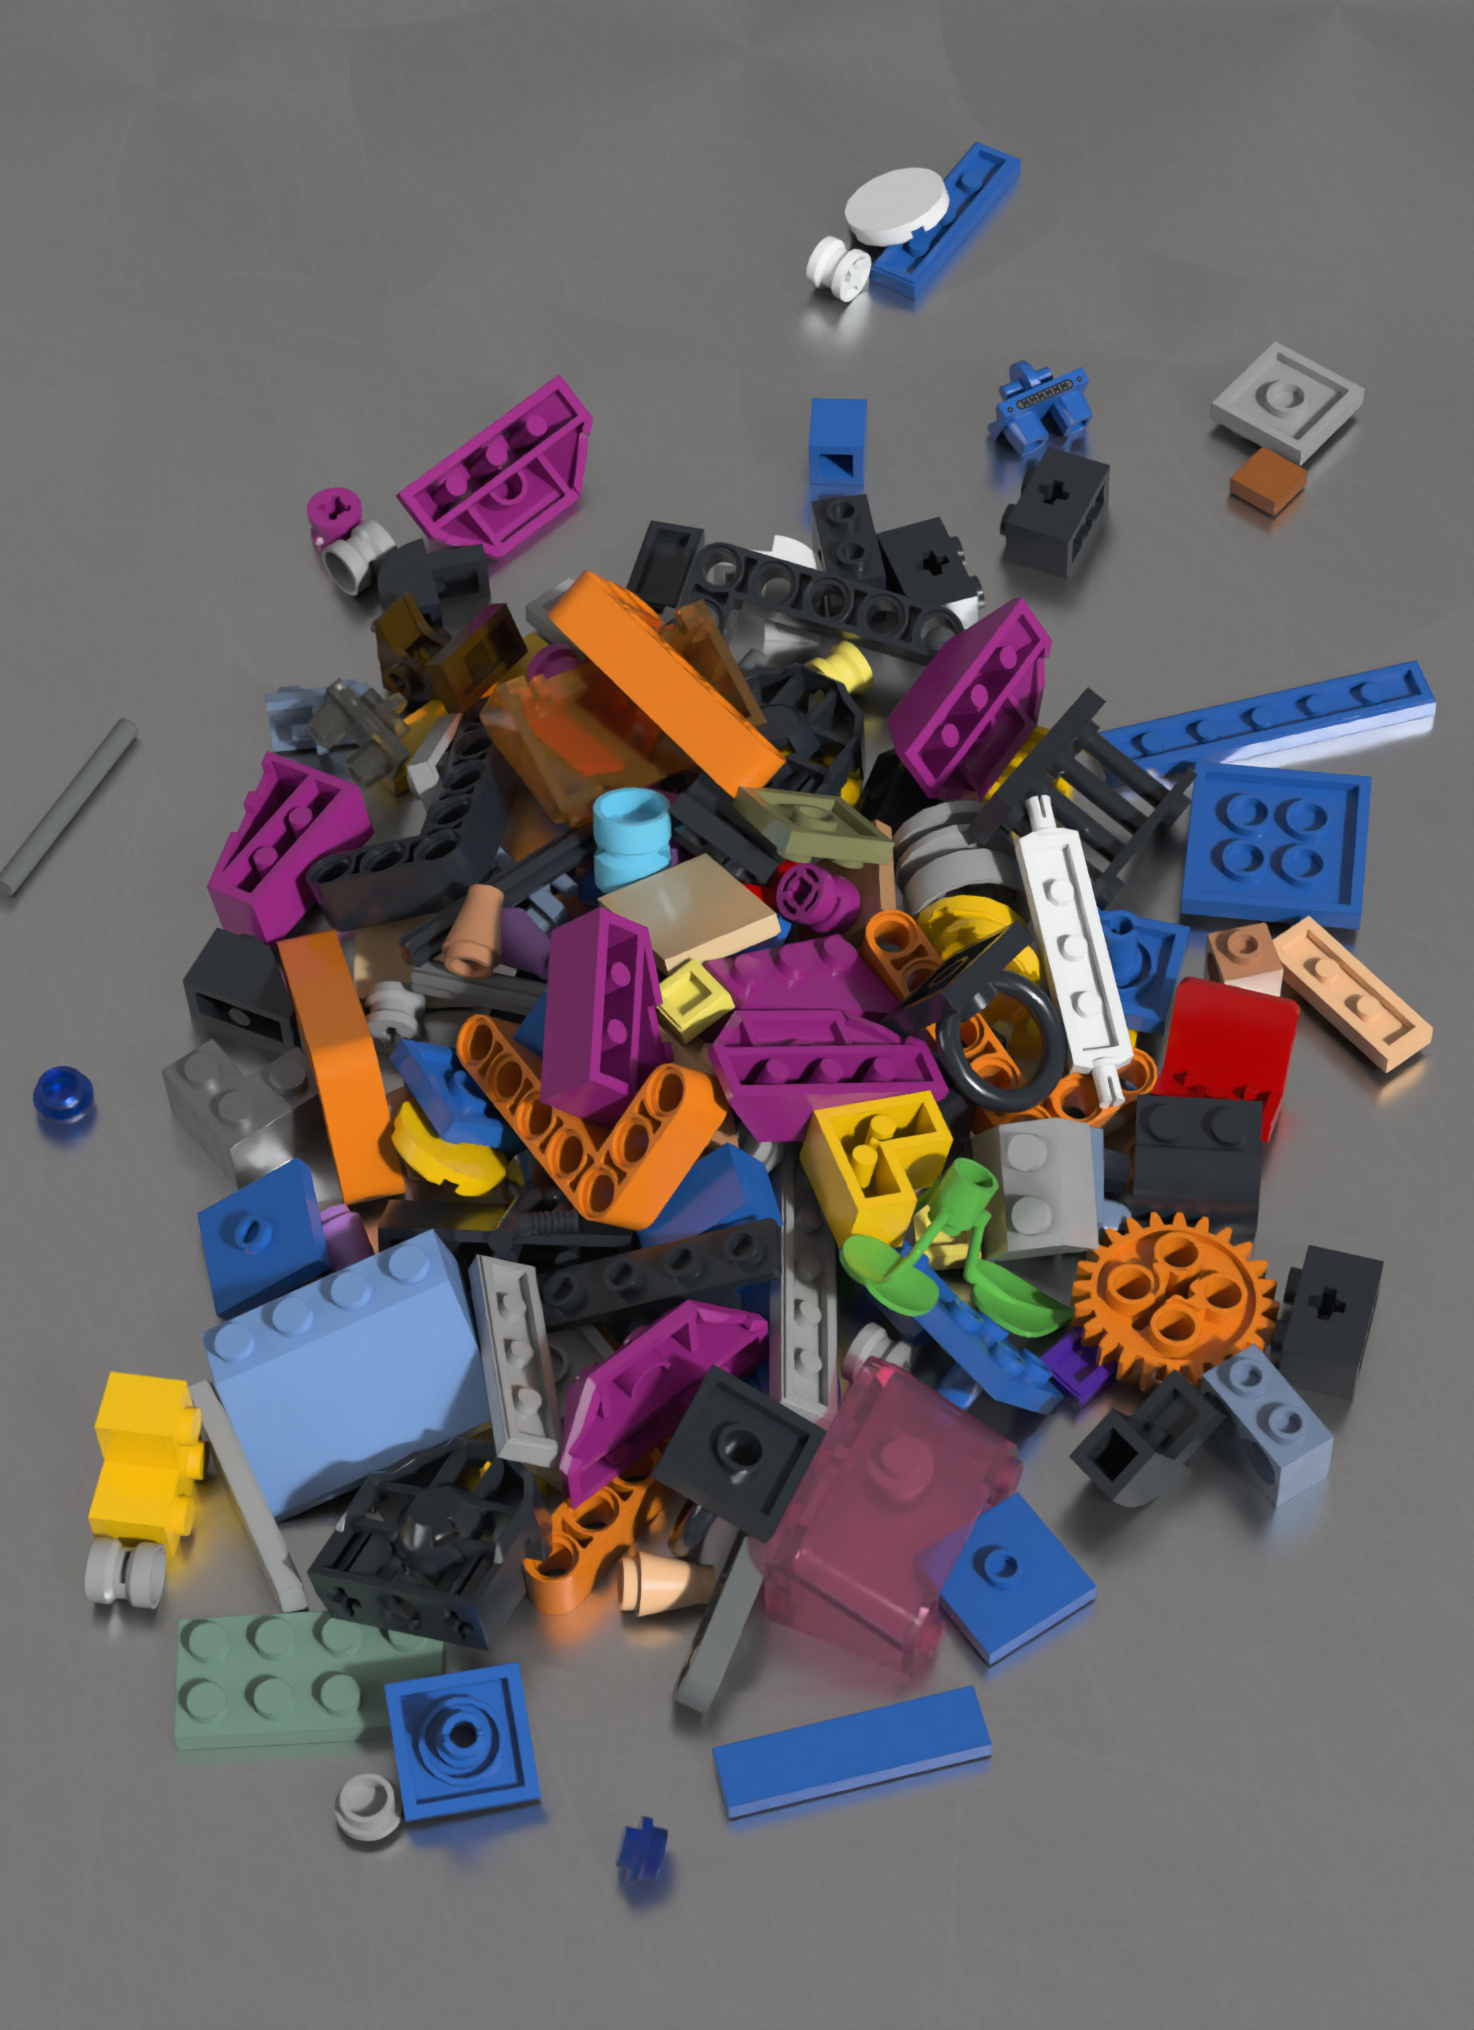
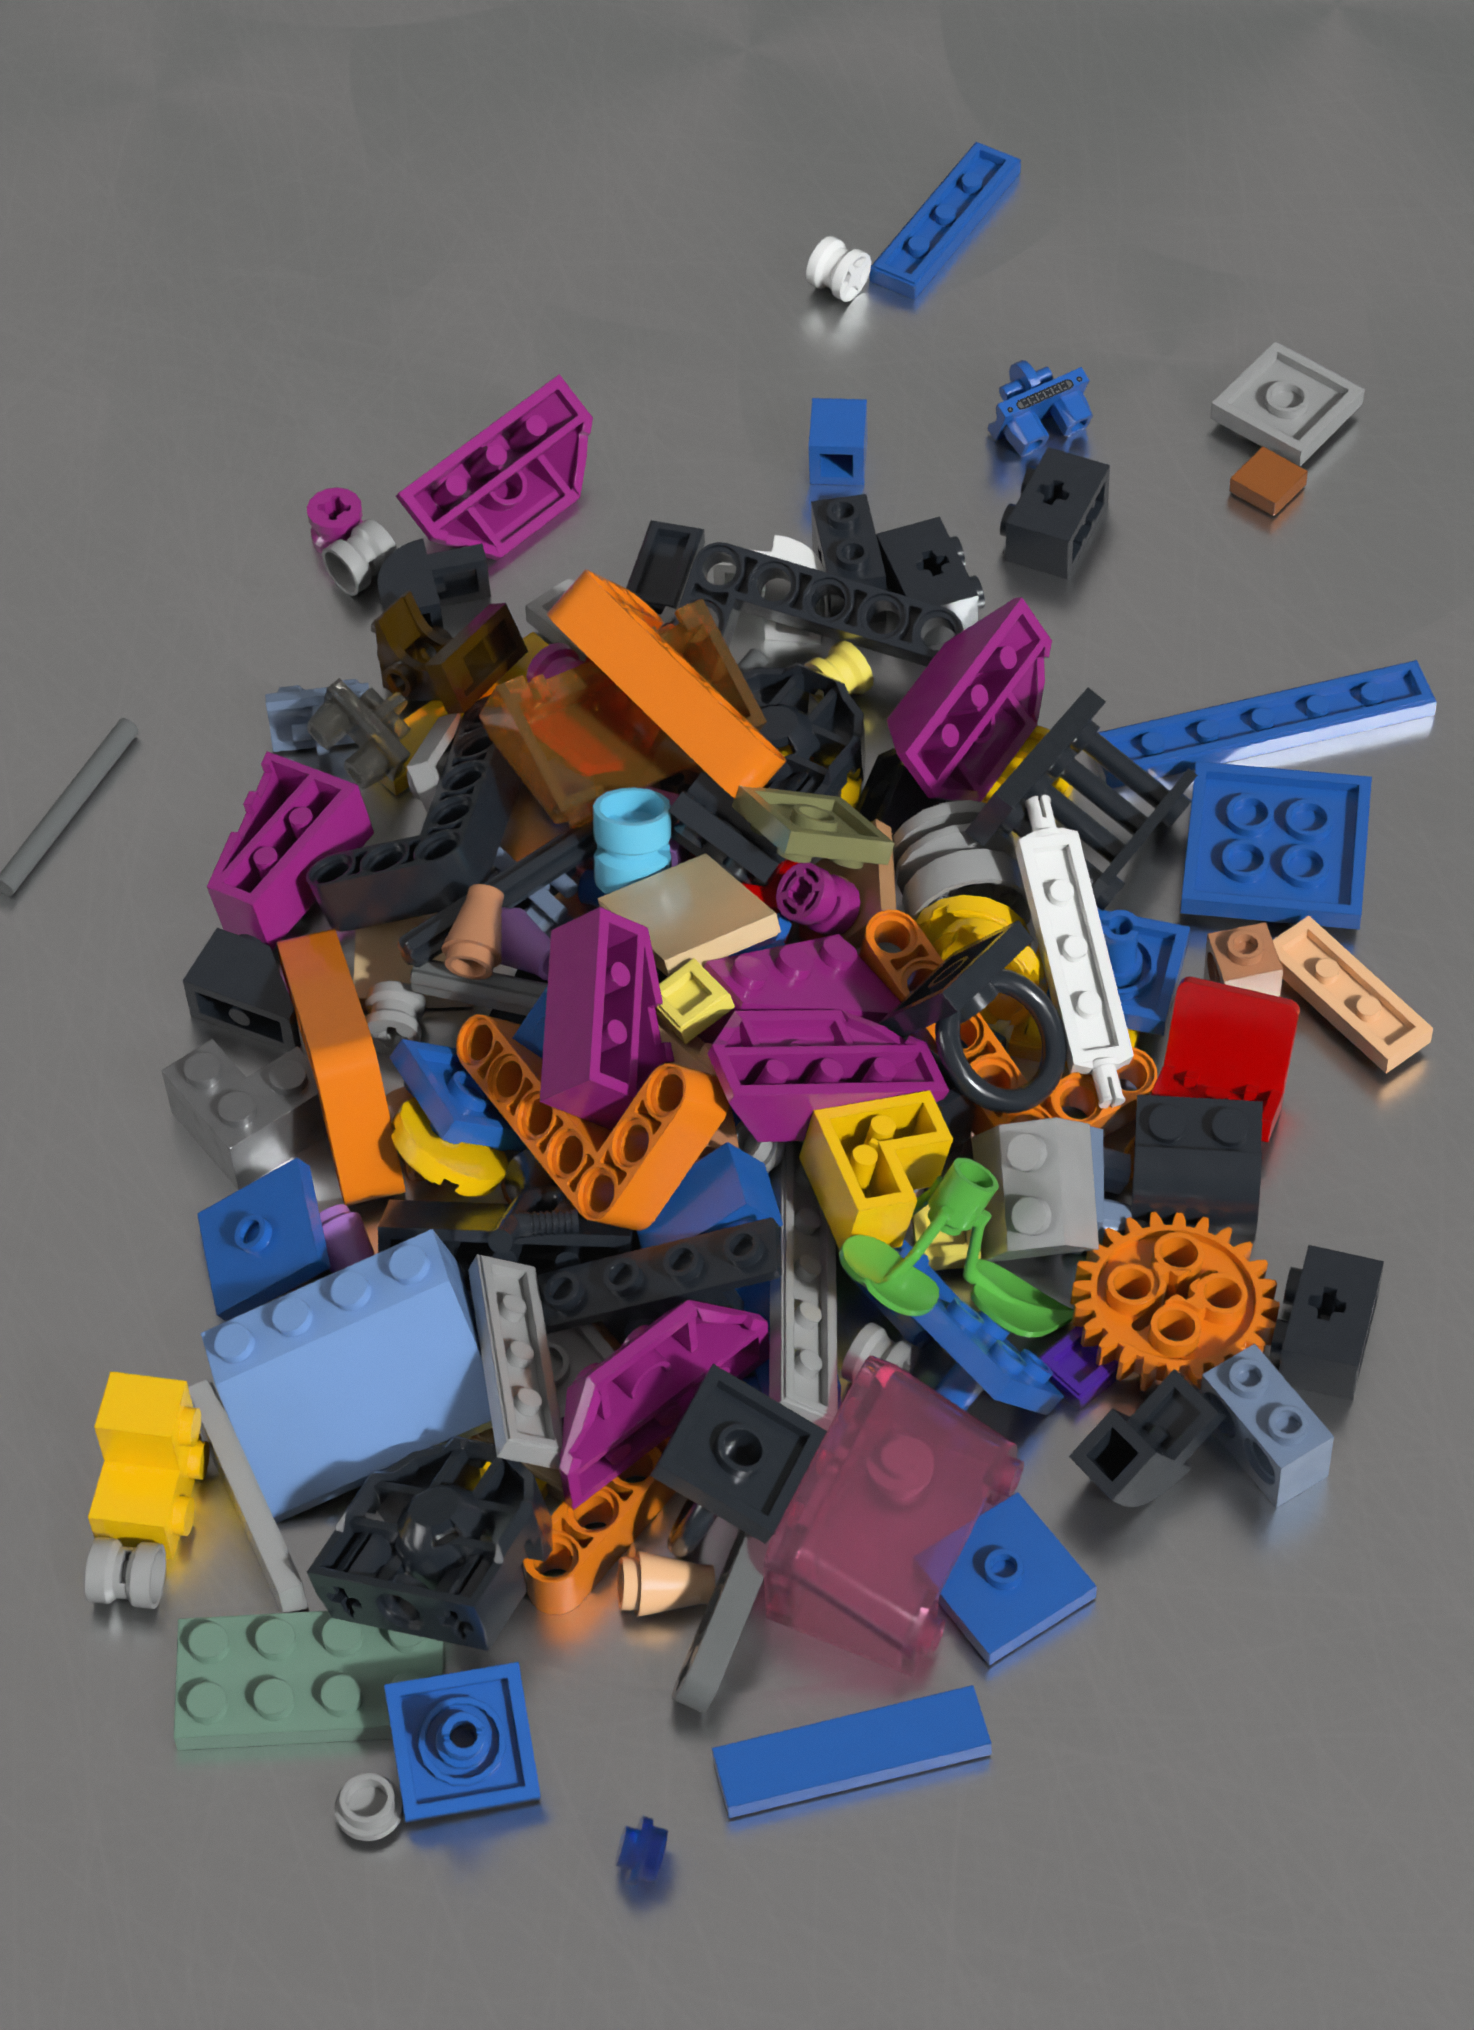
clear blue plate [33,1066,95,1125] -> none
white tile [844,167,950,247] -> none

